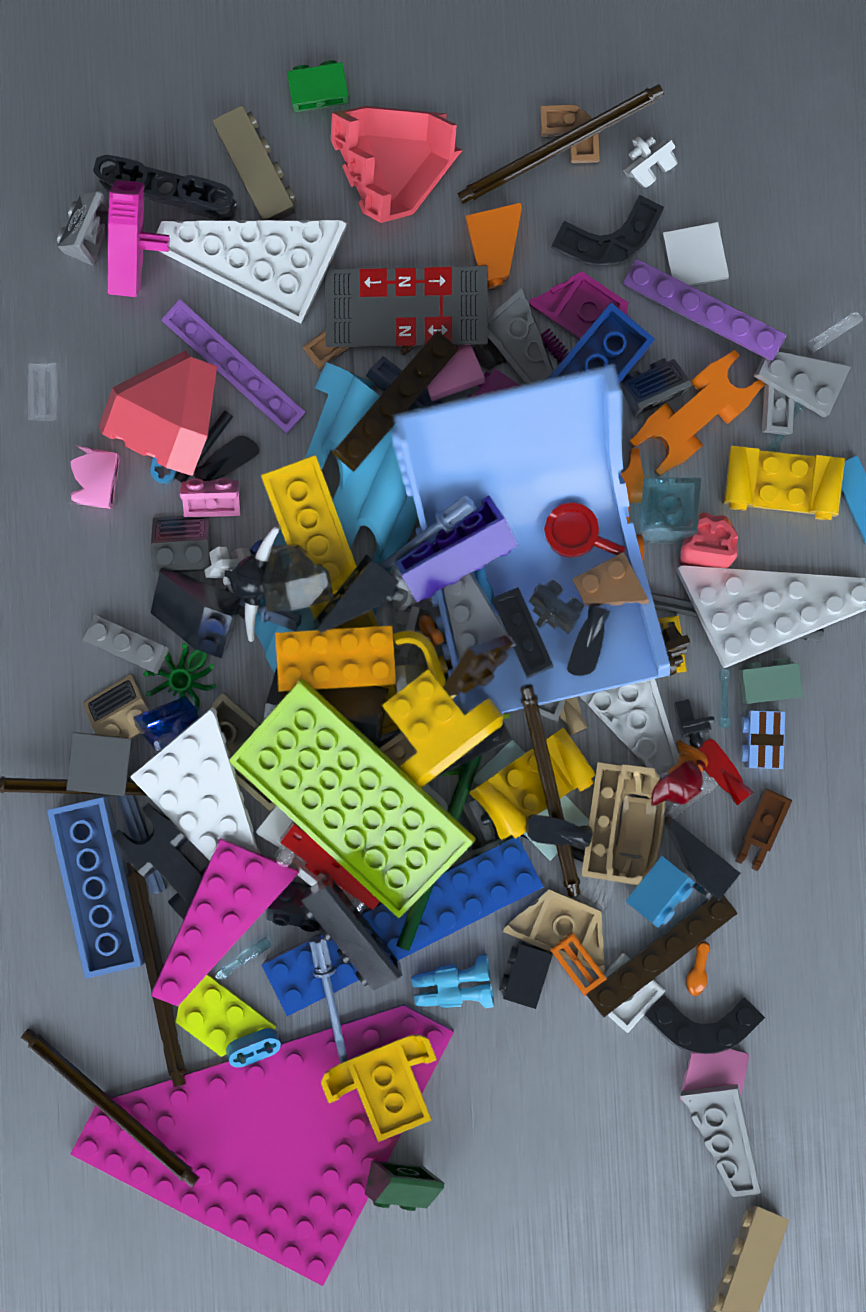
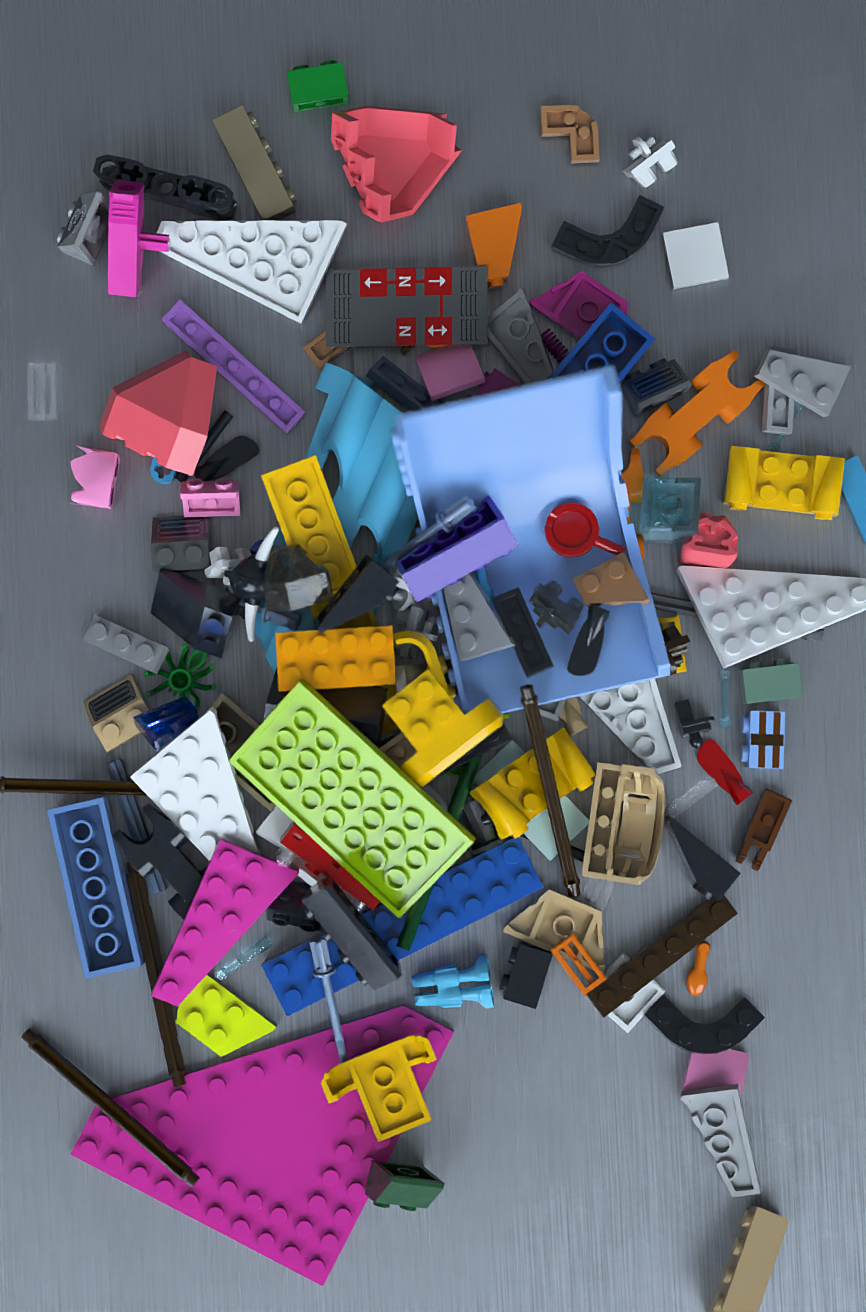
dark grey tile [67,732,131,796] -> none
dark azure beam [226,1028,281,1067] -> none
dark brown plate [332,330,459,472] -> none
orange piece [418,614,443,645] -> none
dark brown plate [443,635,513,696] -> none
dark brown piece [457,84,665,204] -> none
clear smoke slope [474,339,506,370] -> none
black piece [526,814,593,847] -> none
medium lavender plate [623,259,786,362] -> none
dark azure slope [625,856,695,928] -> none
dark red hair [651,740,708,806] -> none
clear tile [805,312,863,355] -> none

